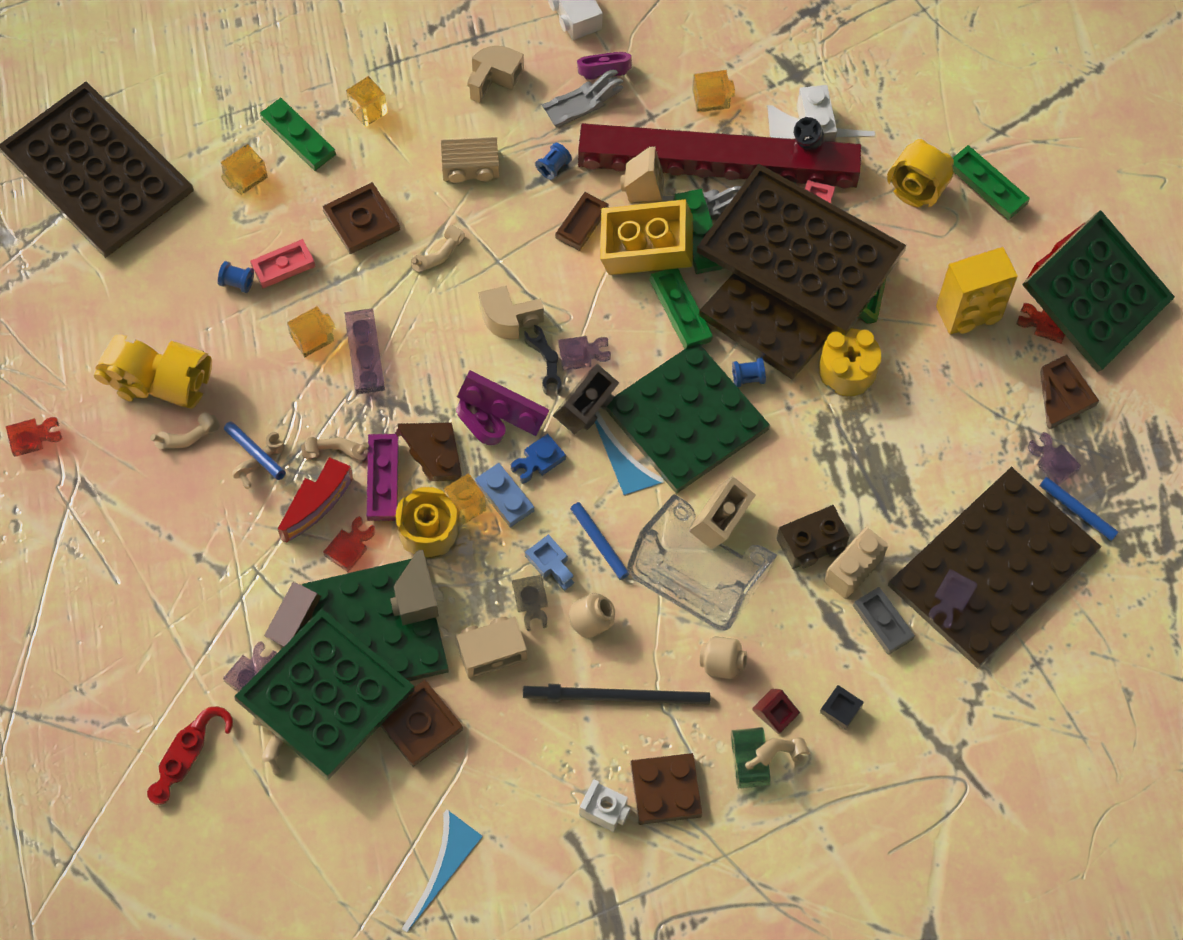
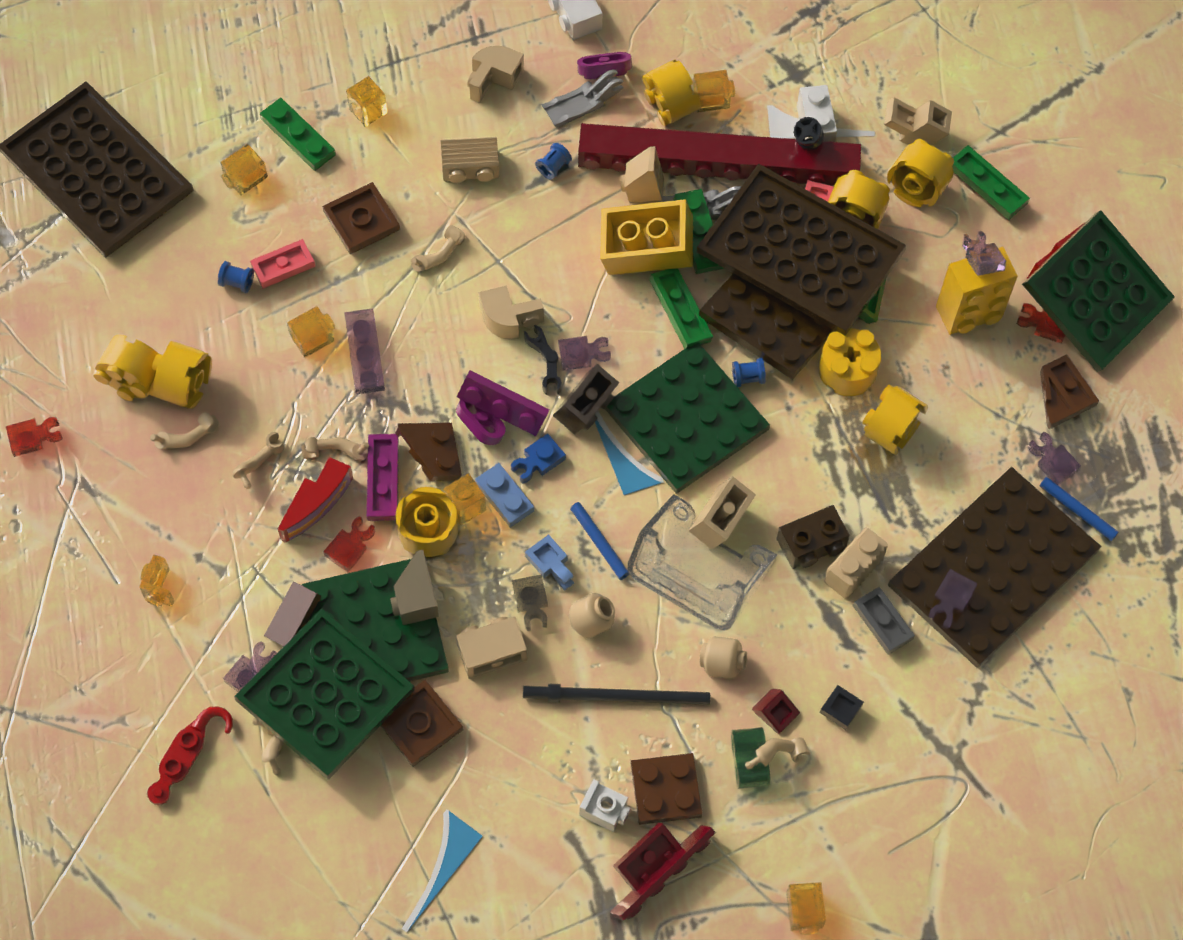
blue piece [224,421,286,480] -> none
reddish brown tile [555,192,609,251] -> none
none -> clear yellow bracket [139,554,174,607]
none -> dark red bracket [610,822,716,920]
none -> yellow brick [642,59,701,126]
none -> clear yellow brick [786,882,826,935]
none -> yellow brick [828,170,890,229]
none -> yellow brick [862,385,928,455]
none -> tan brick [884,97,952,145]
none -> plate [962,231,1006,276]

